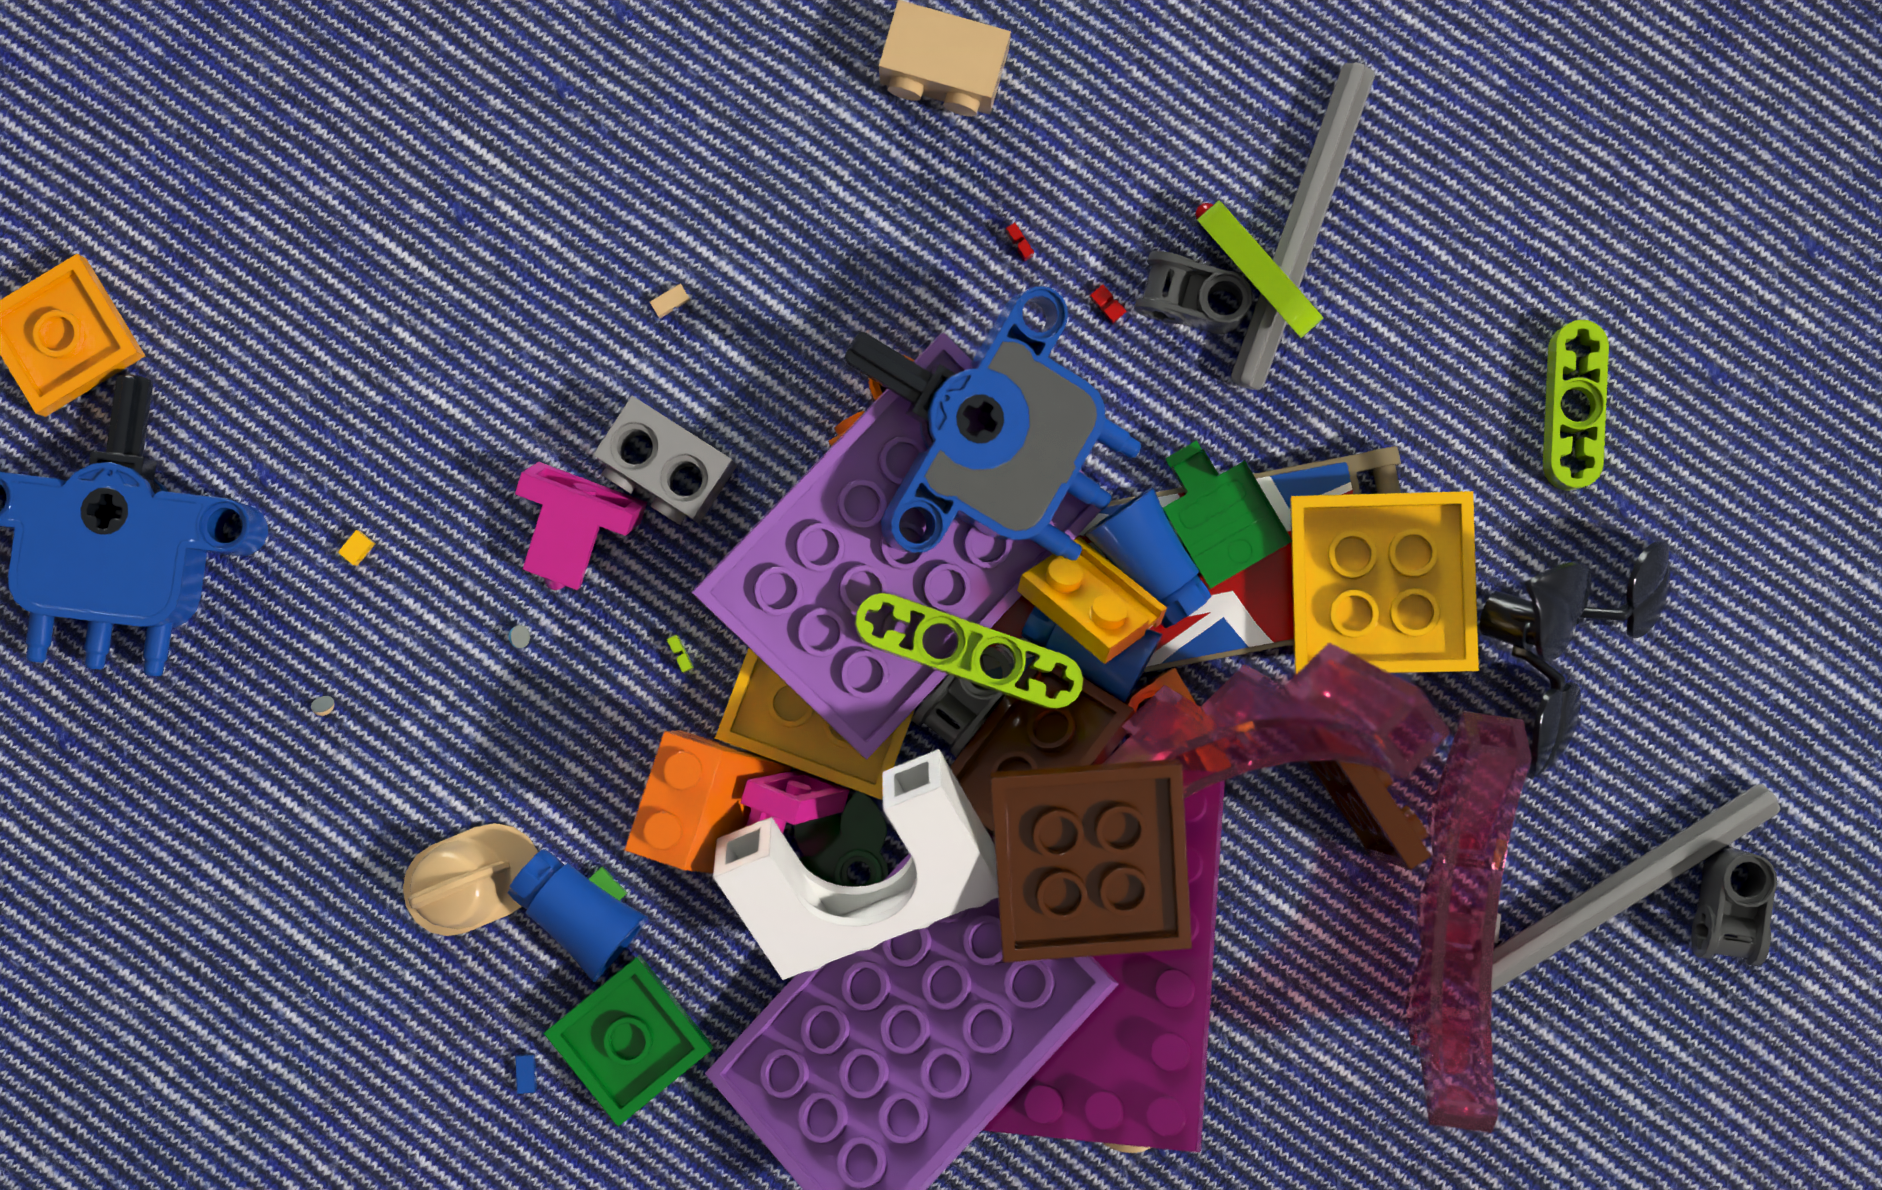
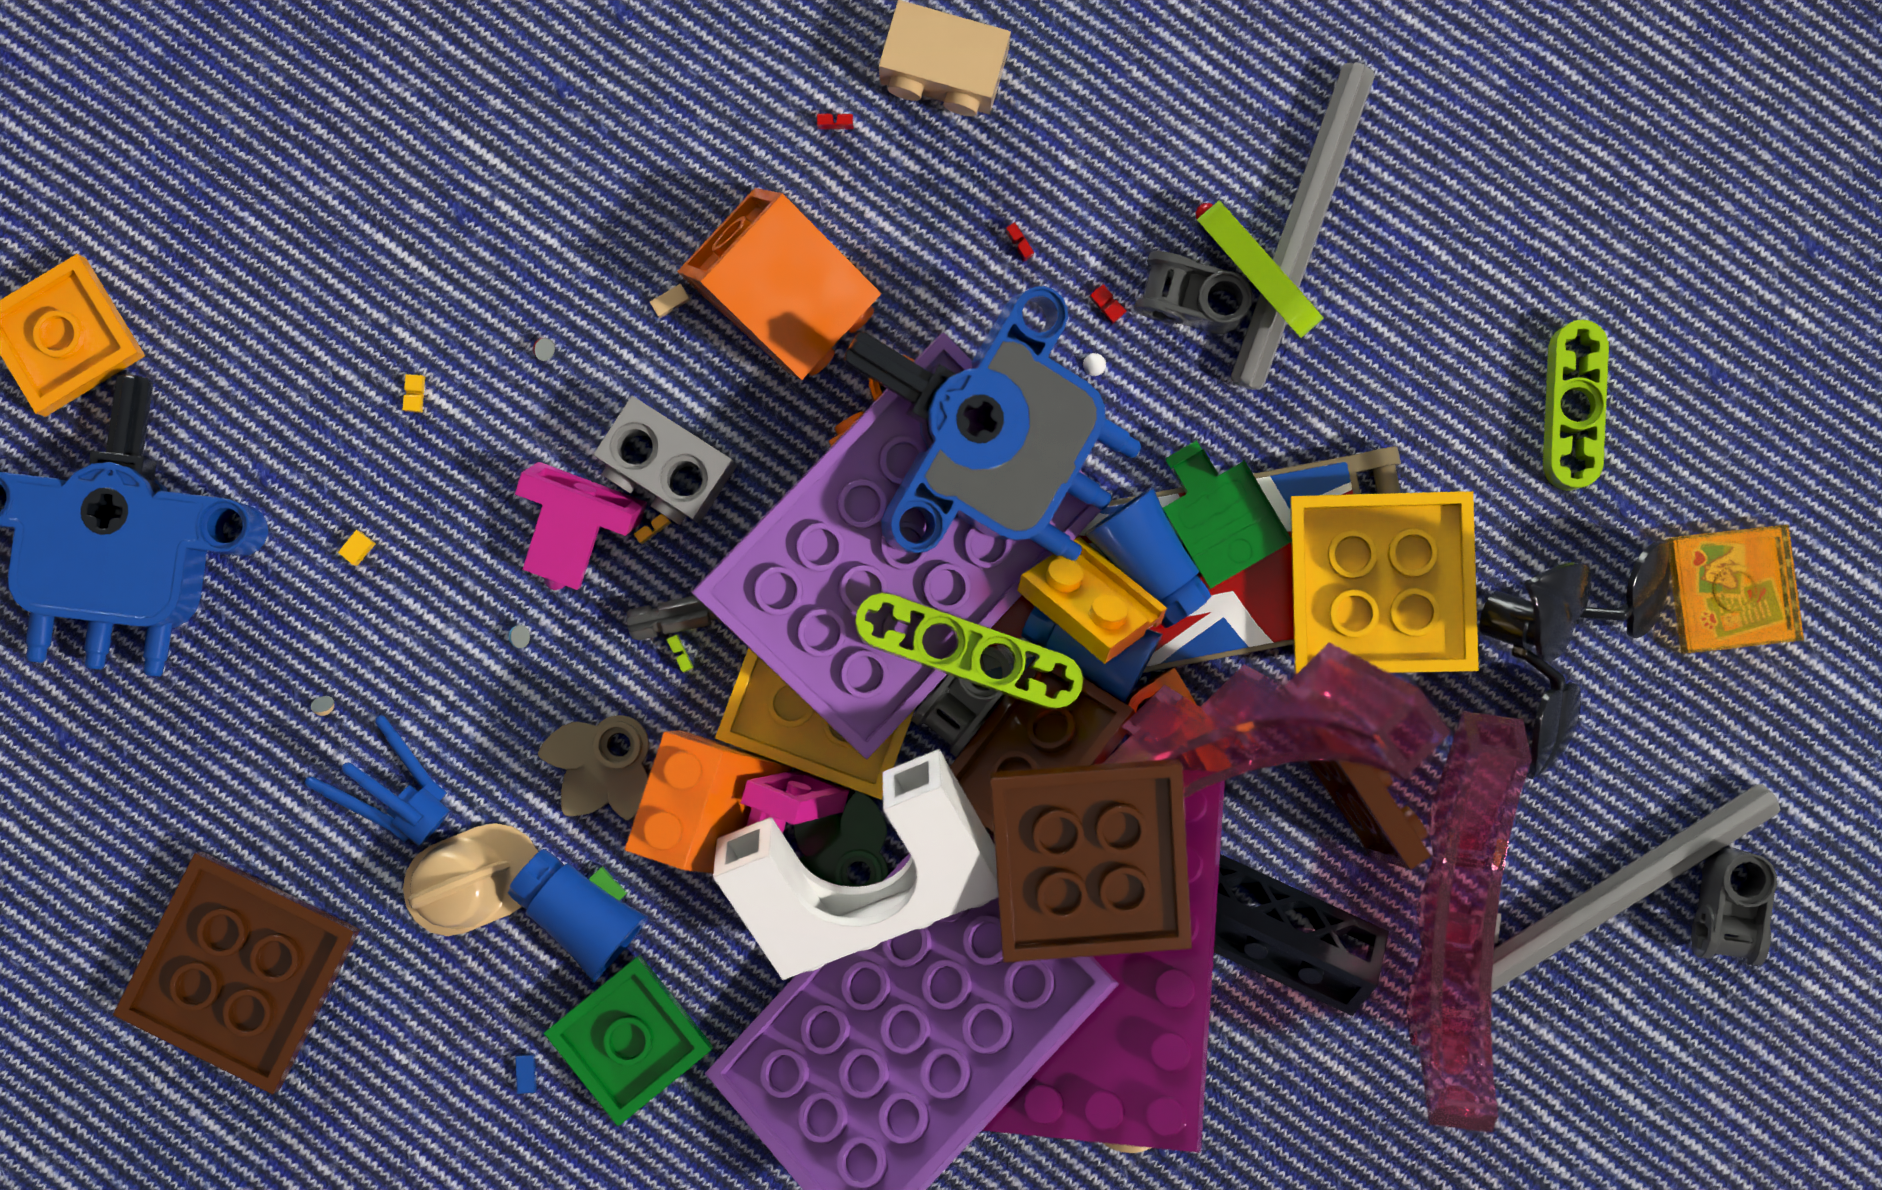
none -> reddish brown plate [113,851,360,1094]
none -> blue plant [305,715,451,847]
none -> yellow piece [402,374,425,413]
none -> light grey piece [533,338,555,361]
none -> dark tan plate [538,715,649,820]
none -> dark grey axle [626,596,722,640]
none -> yellow piece [634,514,671,544]
none -> orange slope [677,188,882,380]
none -> red piece [817,114,854,129]
none -> white piece [1083,353,1106,376]
none -> black fence [1214,854,1389,1016]
none -> clear yellow tile [1666,524,1804,654]

